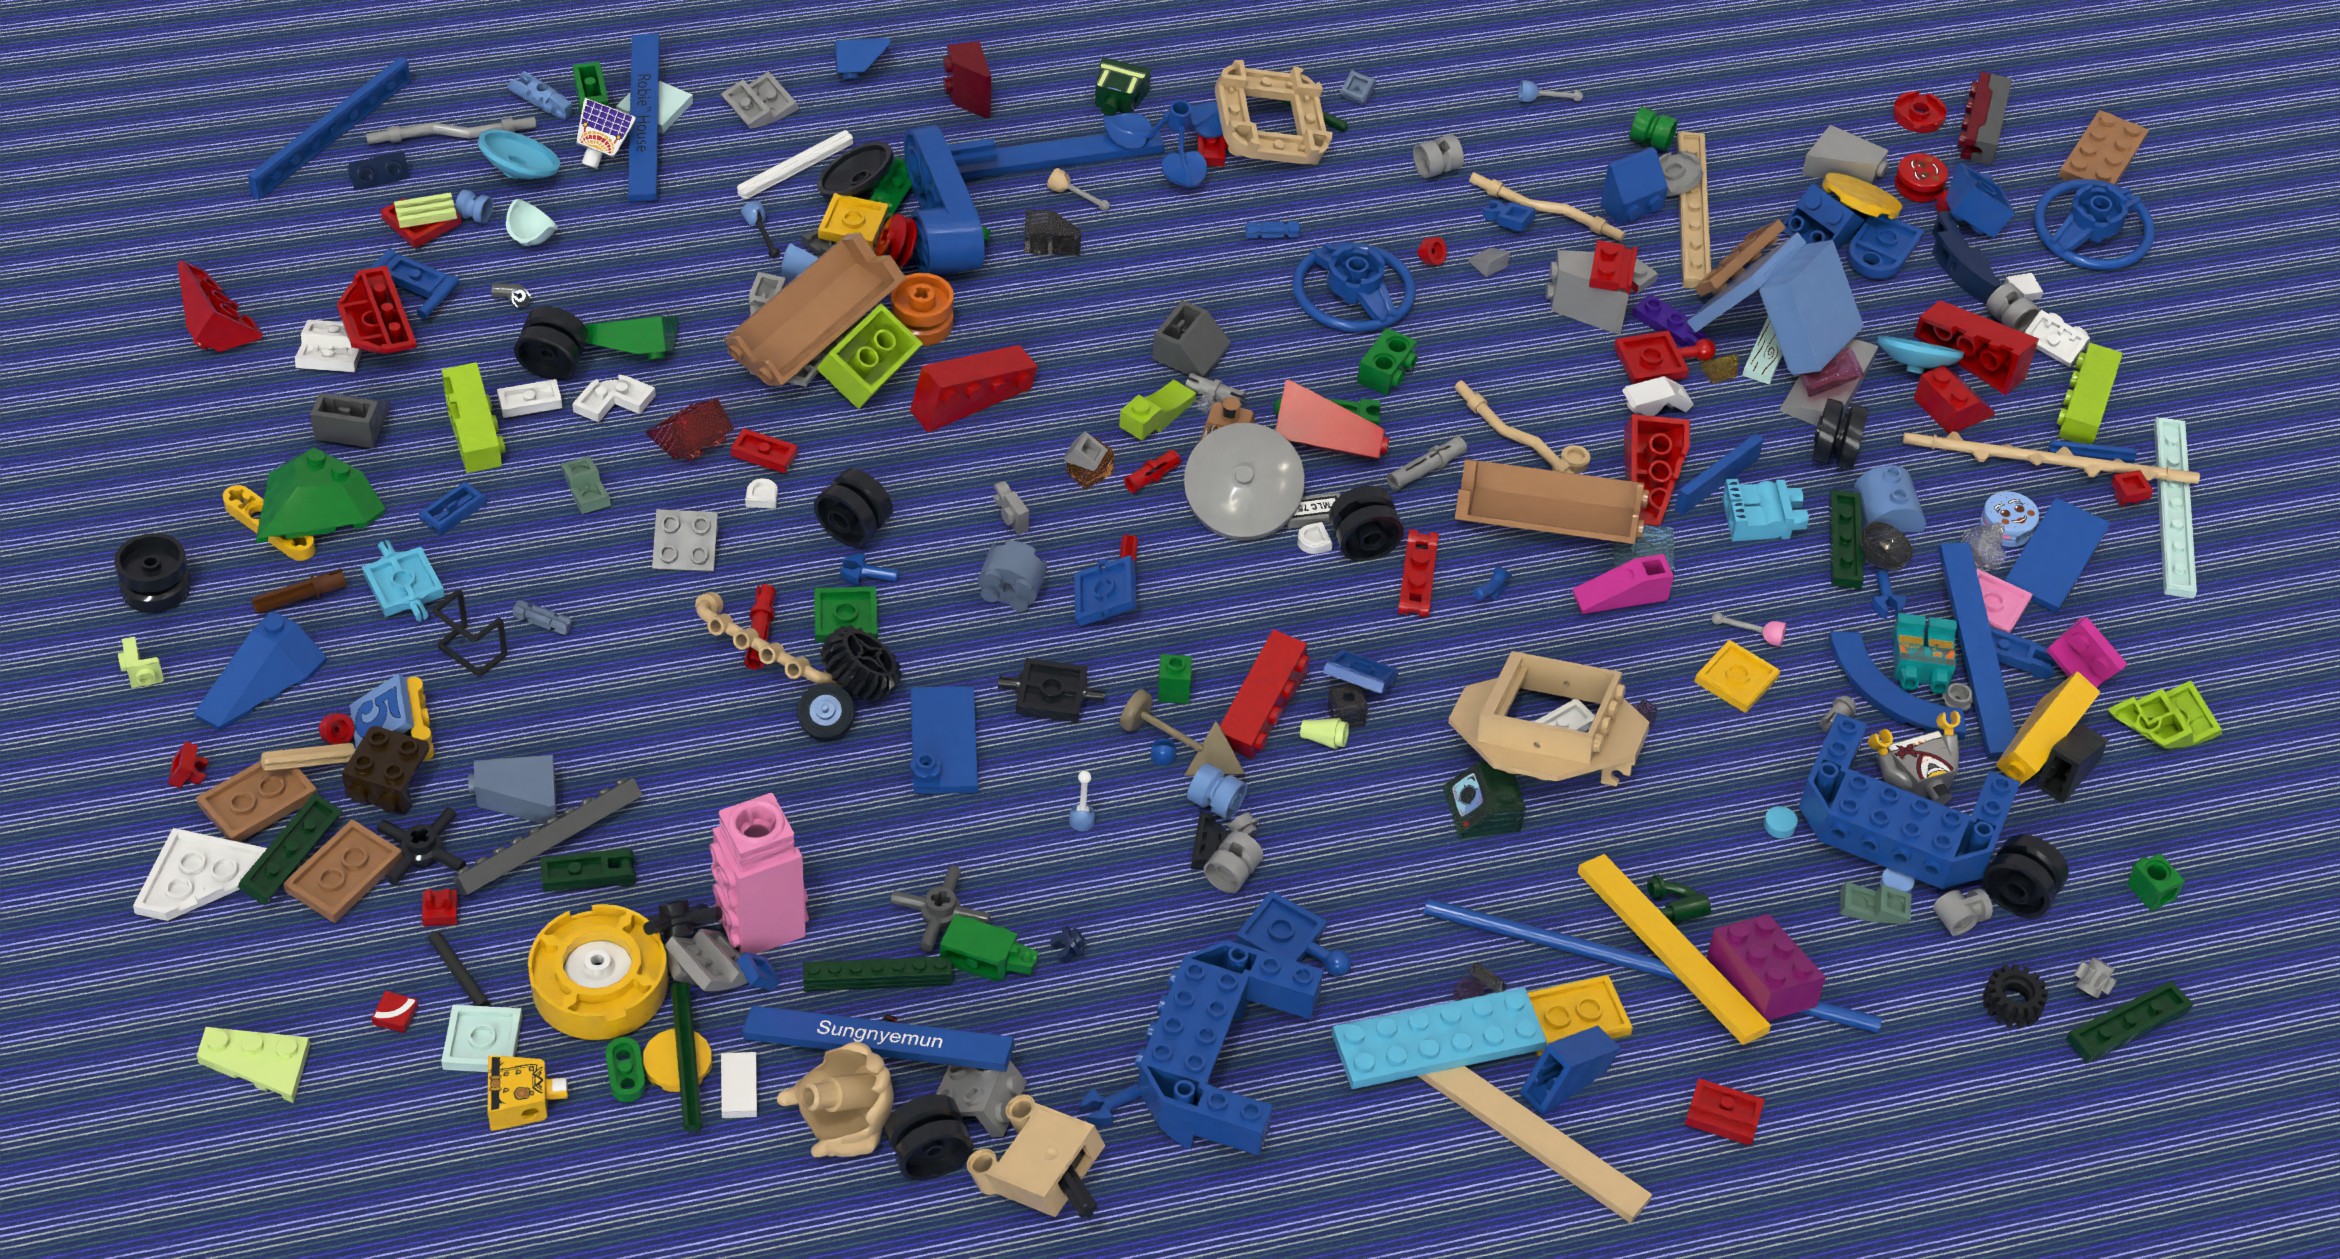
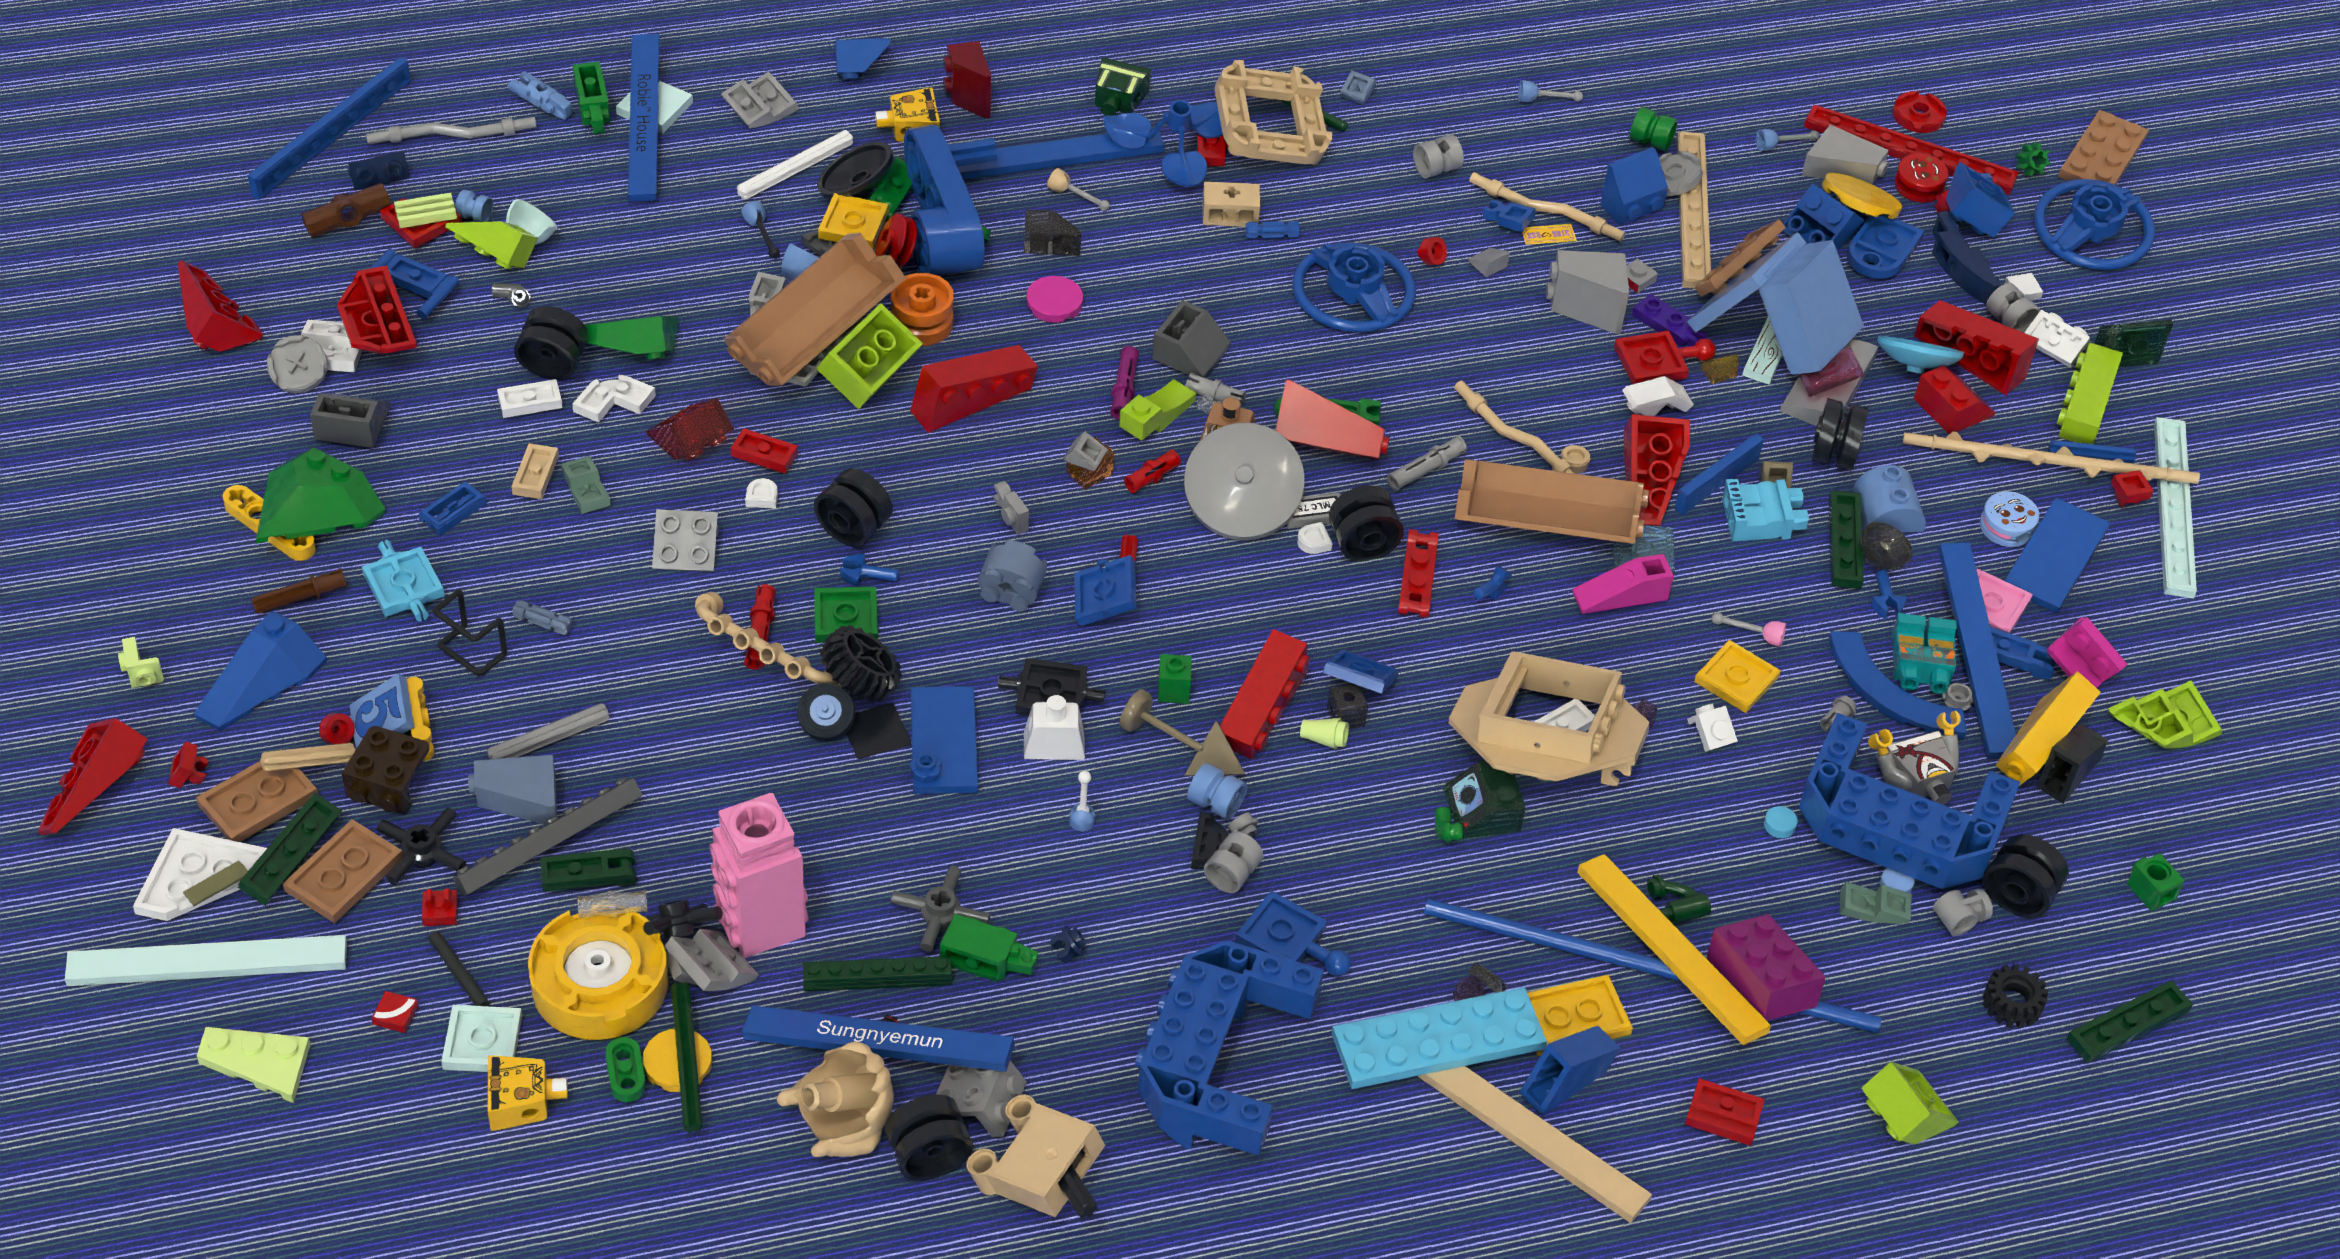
black wheel [114,533,191,612] -> none
lime wedge [441,362,506,474] -> none
medium azure dish [478,129,560,179] -> none
torso [576,98,636,169] -> none
white tile [721,1052,757,1118] -> none
blue tile [736,952,781,991] -> none
blue bar [1080,1084,1141,1126] -> none
blue hinge [1150,737,1176,766] -> none
green brick [1357,328,1418,396] -> none
red plate [1589,240,1638,294] -> none
piece [1957,71,2012,165] -> none
clear rock [1961,522,2006,571] -> none
light grey gear [2074,957,2117,998] -> none
none -> red wedge [37,718,148,835]
none -> light aqua tile [65,935,347,986]
none -> olive window [183,861,248,906]
none -> light grey tile [267,335,328,394]
none -> reddish brown piece [301,183,391,238]
none -> lime slope [445,221,538,269]
none -> light grey axle [487,703,609,759]
none -> tan plate [511,443,559,499]
none -> clear pin [577,890,647,918]
none -> black sticker [846,703,911,759]
none -> yellow torso [875,87,940,142]
none -> white torso [1024,695,1085,760]
none -> dark pink tile [1026,276,1083,323]
none -> magenta pin [1110,346,1139,420]
none -> tan brick [1202,182,1260,227]
none -> green arm [1435,807,1463,843]
none -> yellow sticker [1522,224,1577,245]
none -> white bracket [1687,704,1738,752]
none -> medium blue hinge [1756,129,1819,151]
none -> dark tan slope [1759,461,1793,488]
none -> red tile [1804,104,2019,195]
none -> lime slope [1861,1062,1959,1144]
none -> green gear [2015,143,2050,176]
none -> clear green slope [2094,320,2173,368]

